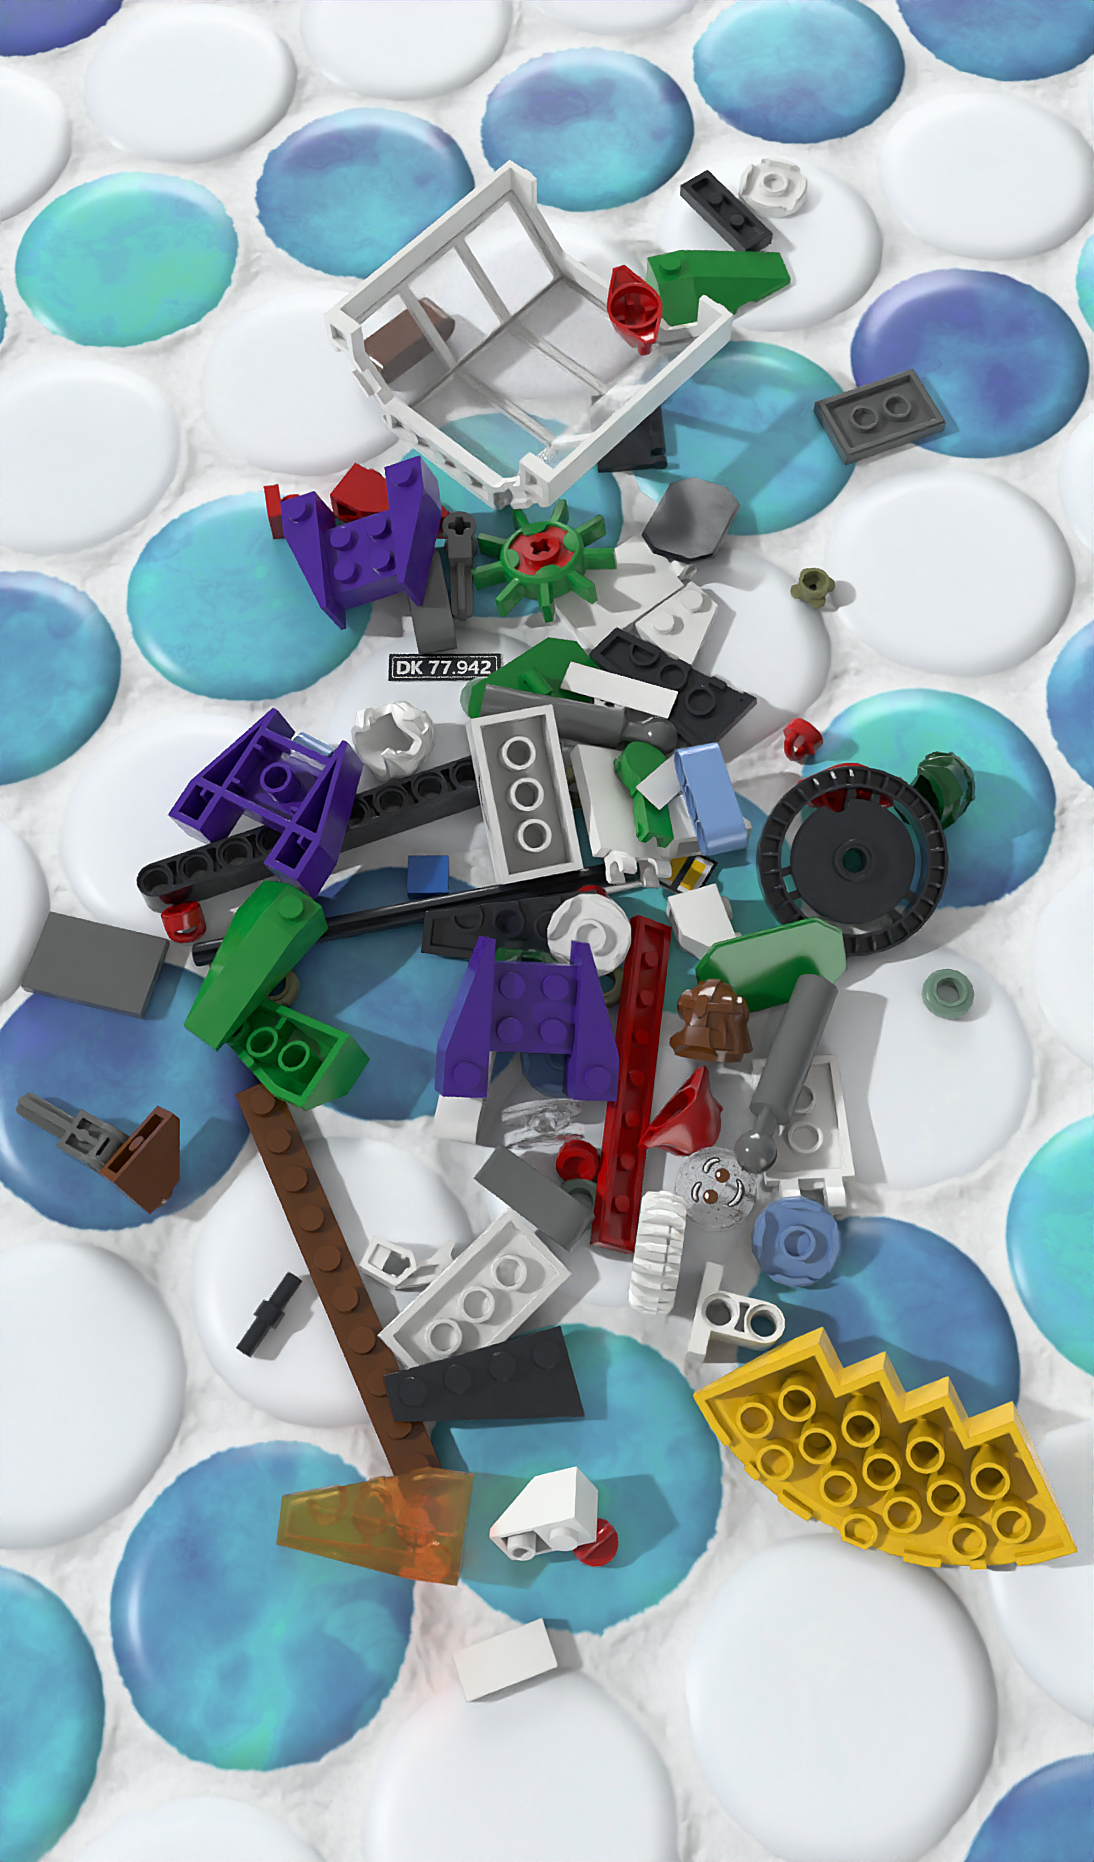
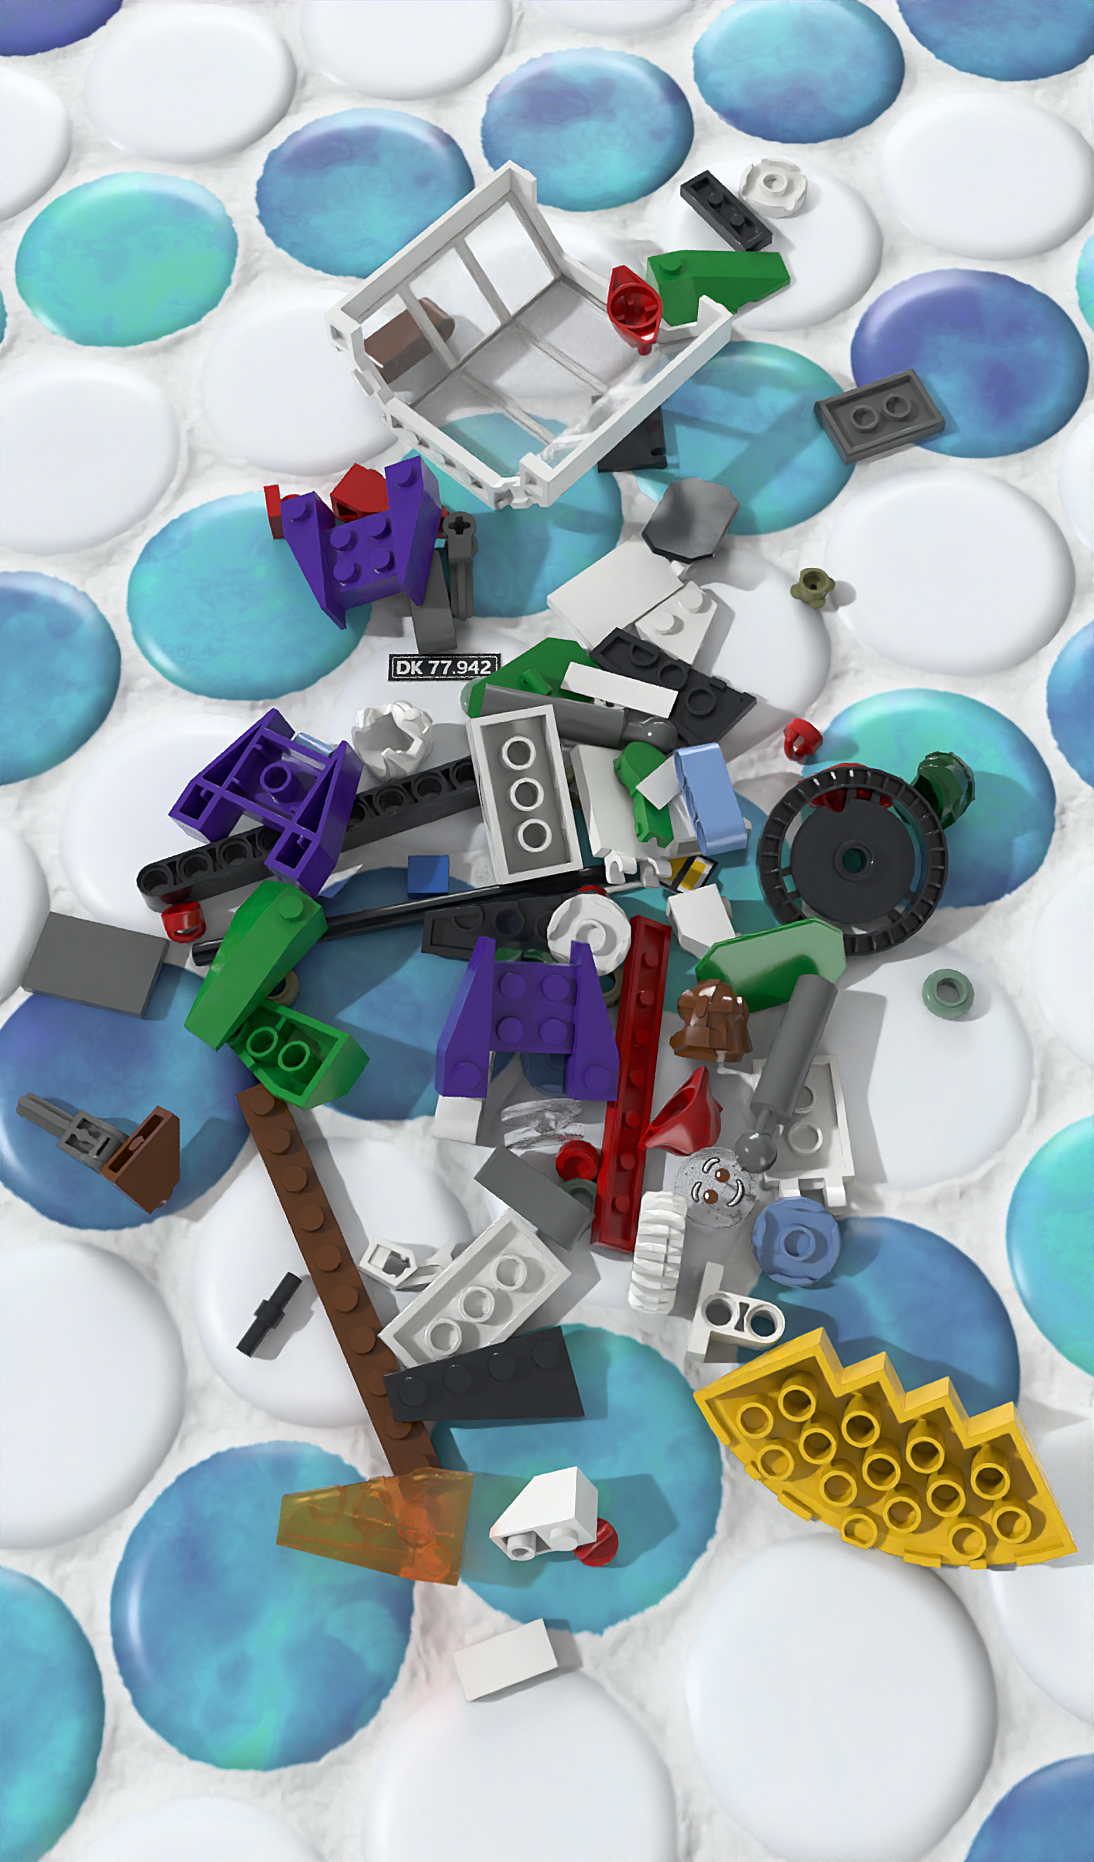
green gear [471,499,617,623] -> none

